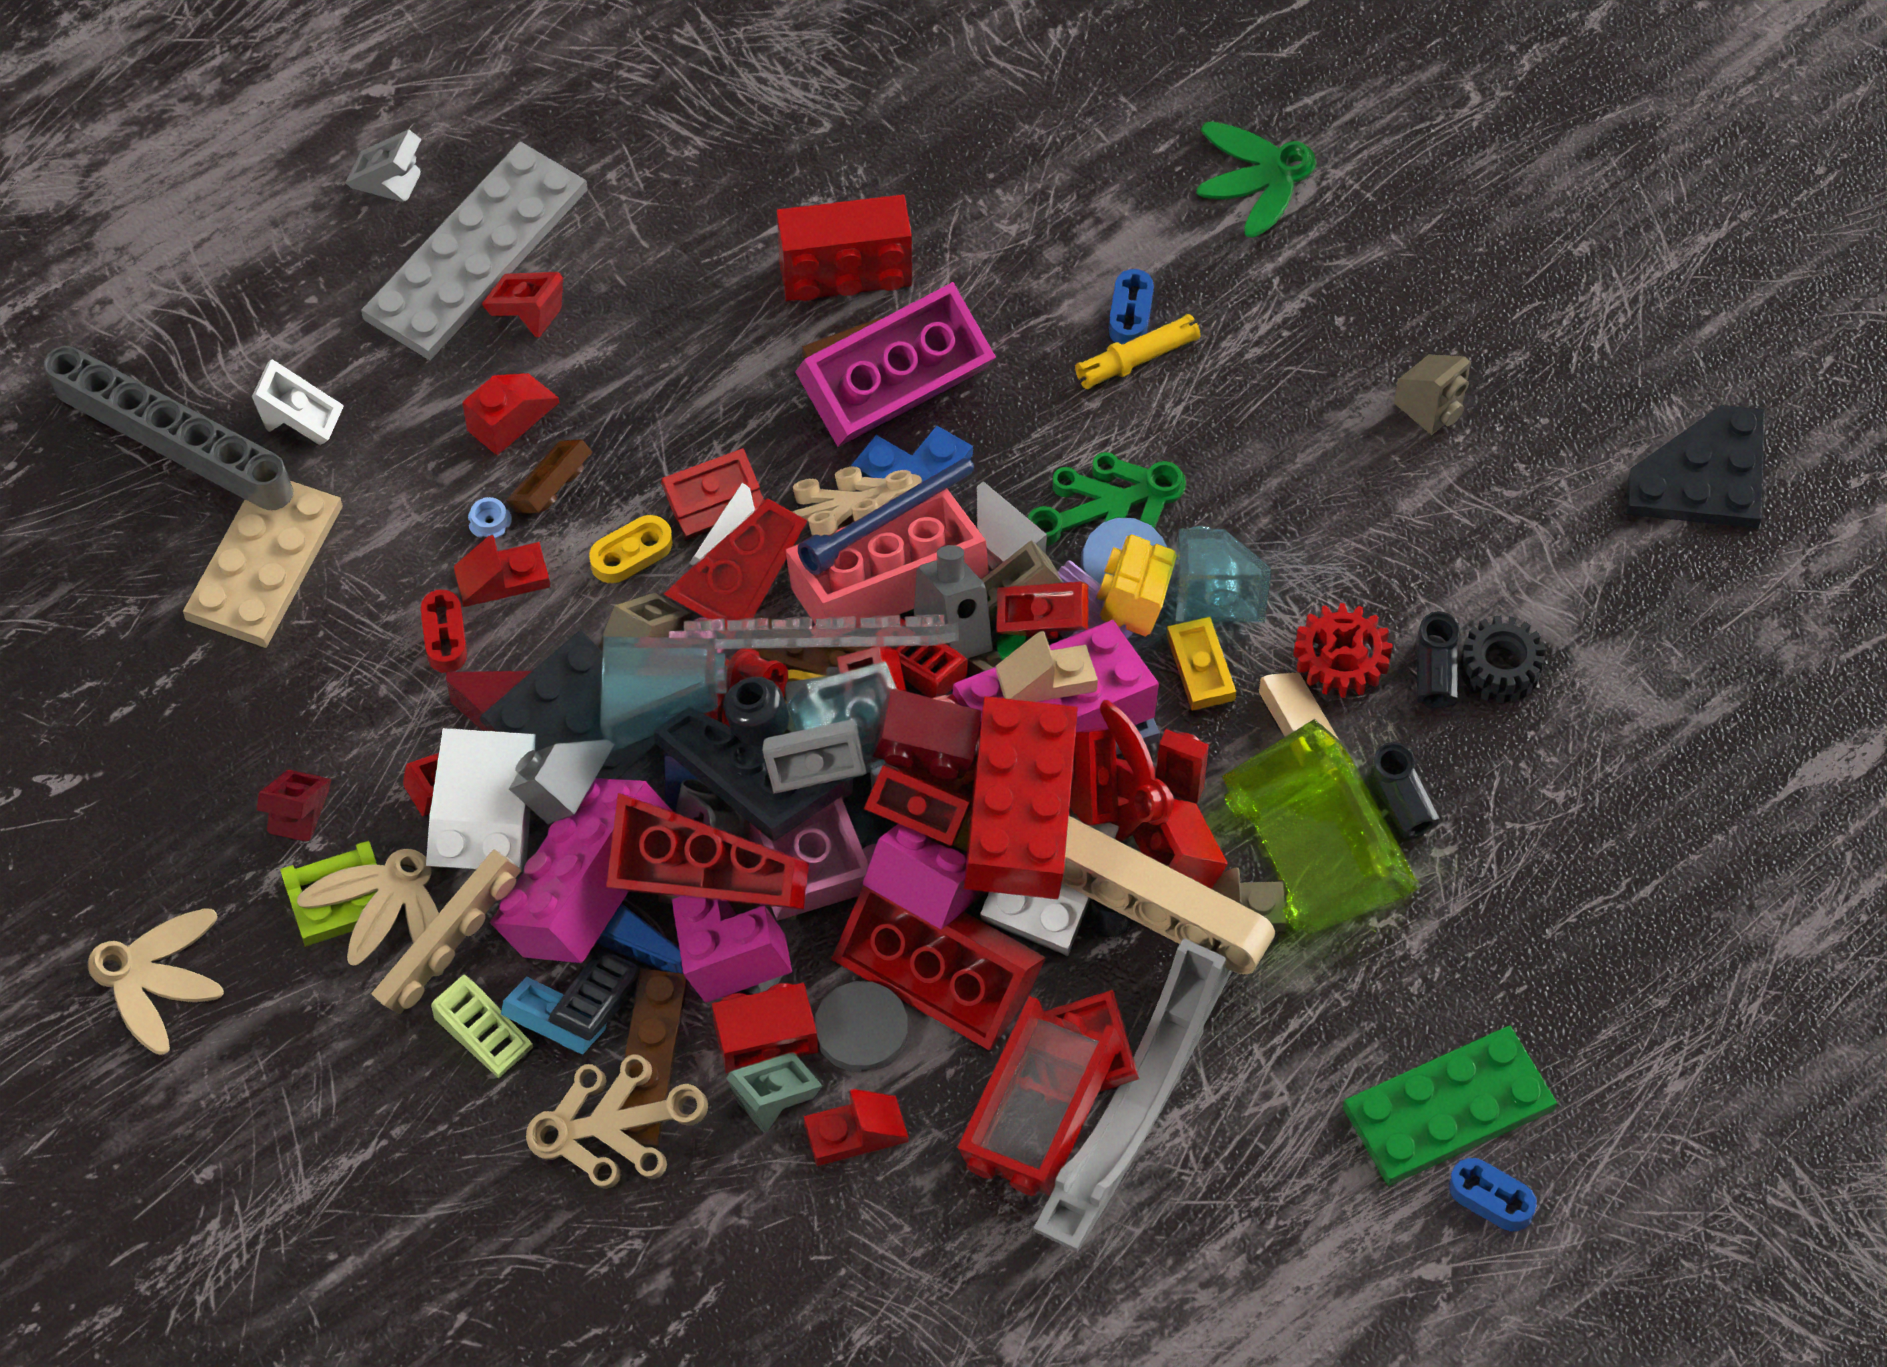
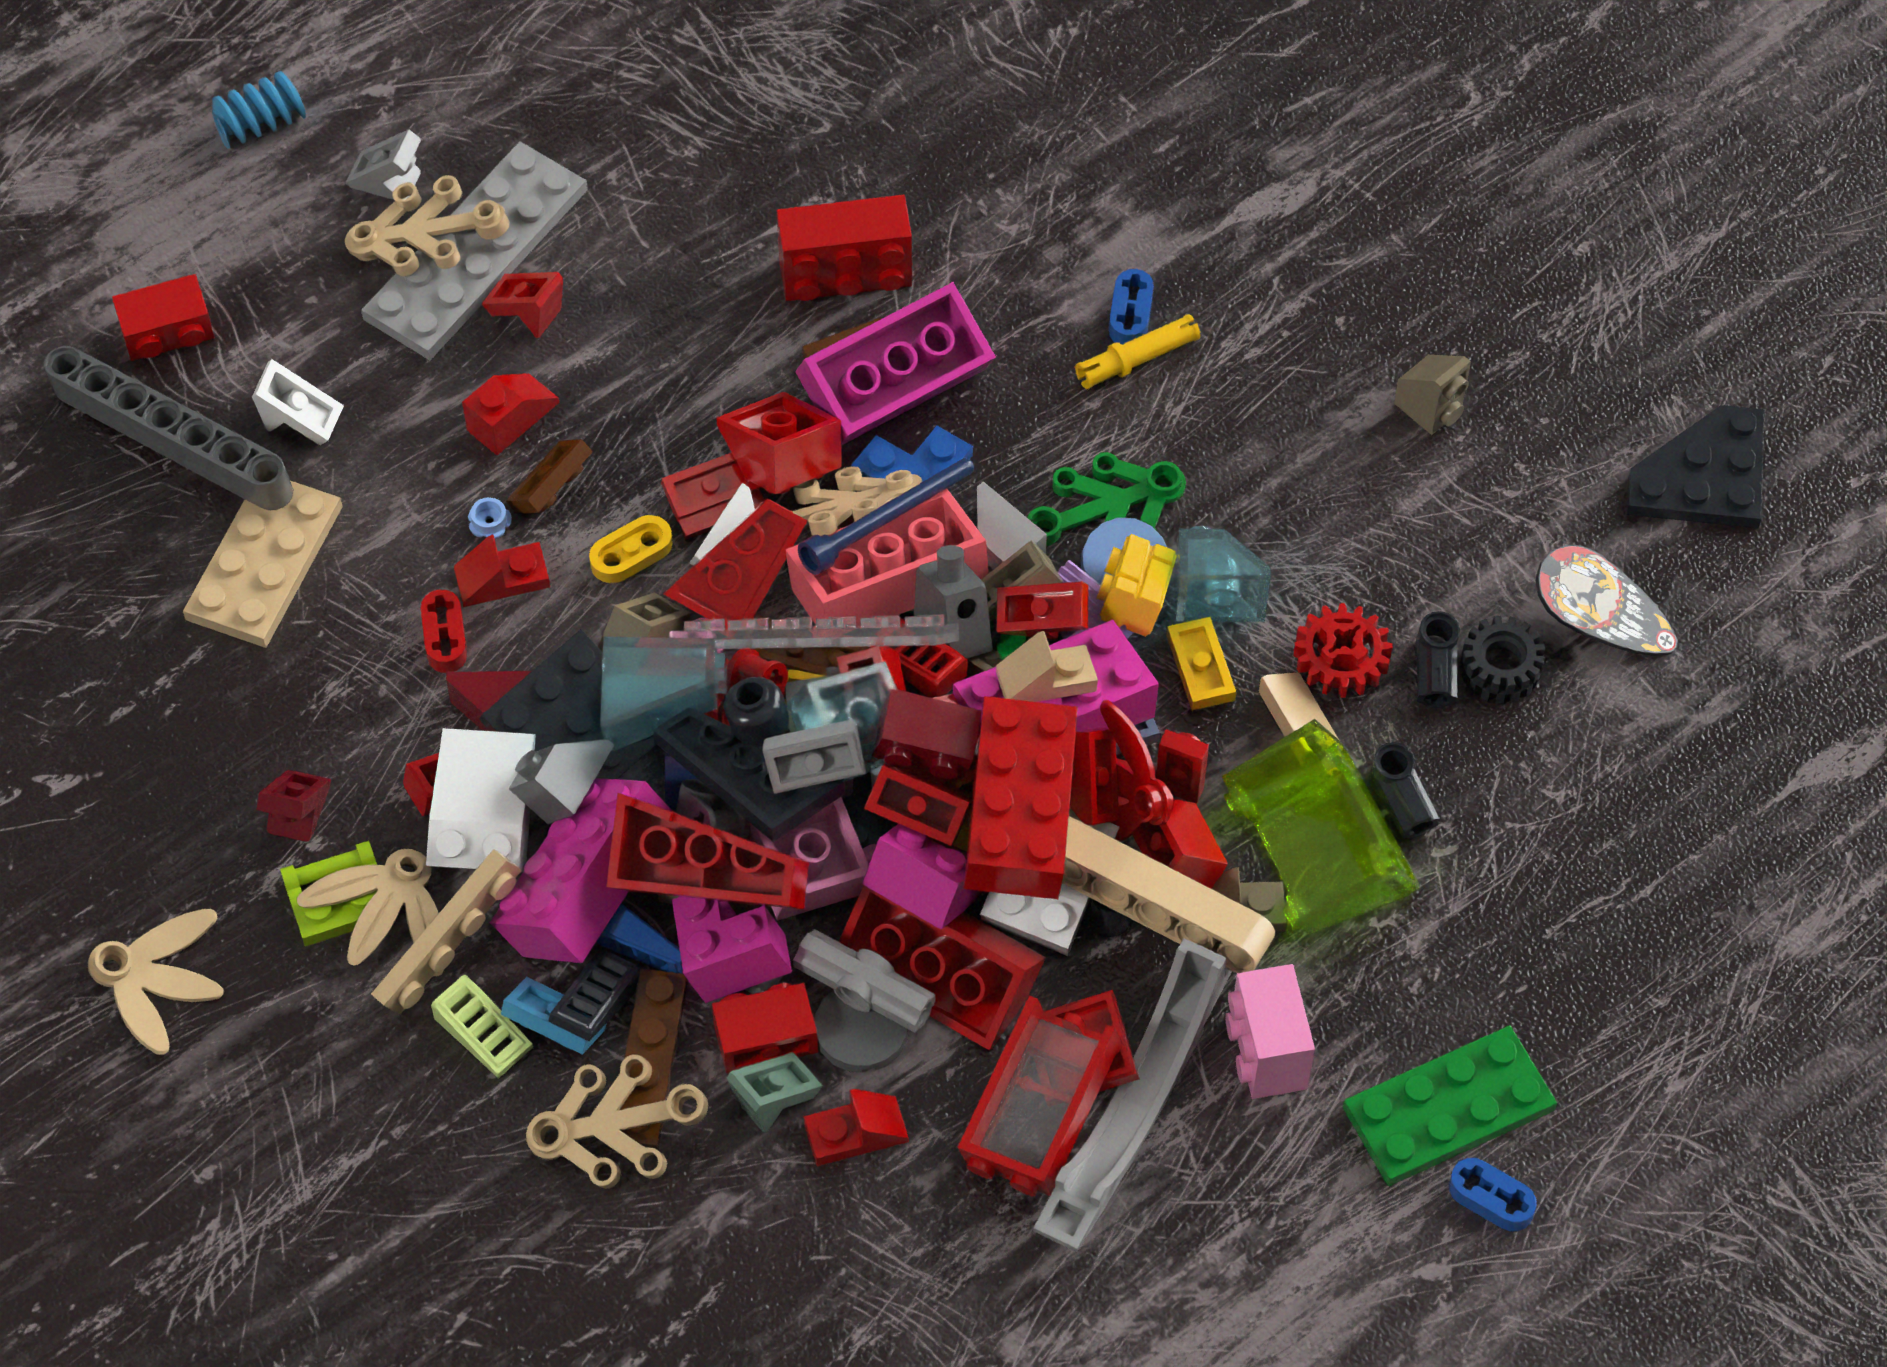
green plant [1196,122,1316,238] -> none
none -> red brick [112,273,214,361]
none -> dark azure piece [212,71,306,149]
none -> tan plant [345,175,509,276]
none -> red slope [717,391,842,494]
none -> light grey piece [793,929,935,1033]
none -> bright pink brick [1225,964,1315,1099]
none -> shield [1535,545,1678,656]

